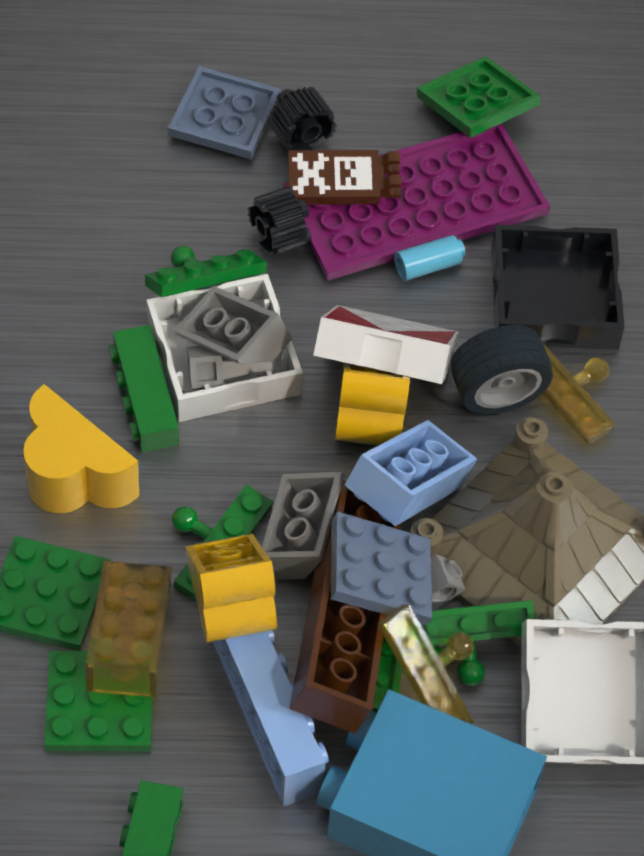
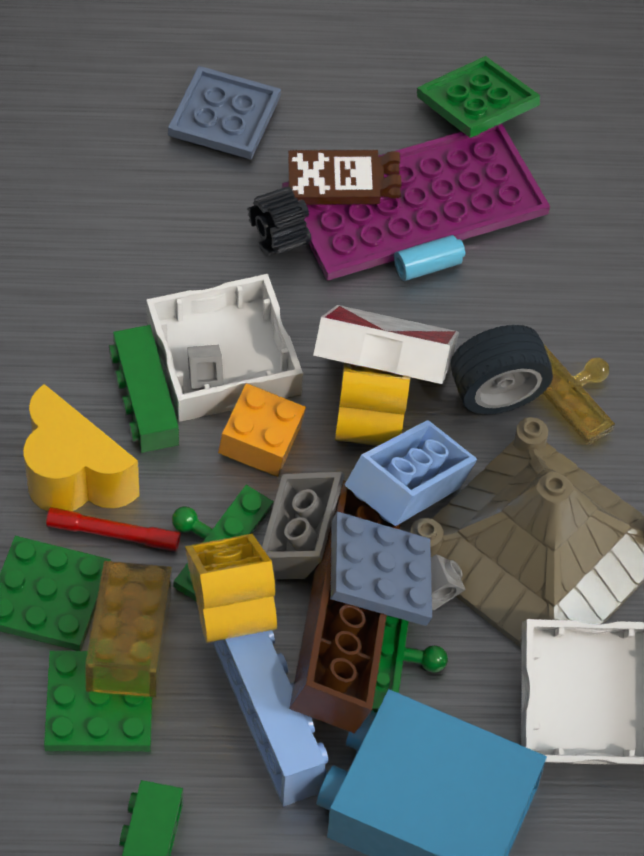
green plate [145,246,267,298] -> none
light grey slope [174,286,293,364] -> none
black brick [267,87,337,150] -> none
clear yellow plate [378,605,474,724] -> none
green plate [396,600,535,686] -> none
black tile [491,224,624,350] -> none
none -> red piece [46,507,181,552]
none -> light orange brick [218,383,306,477]

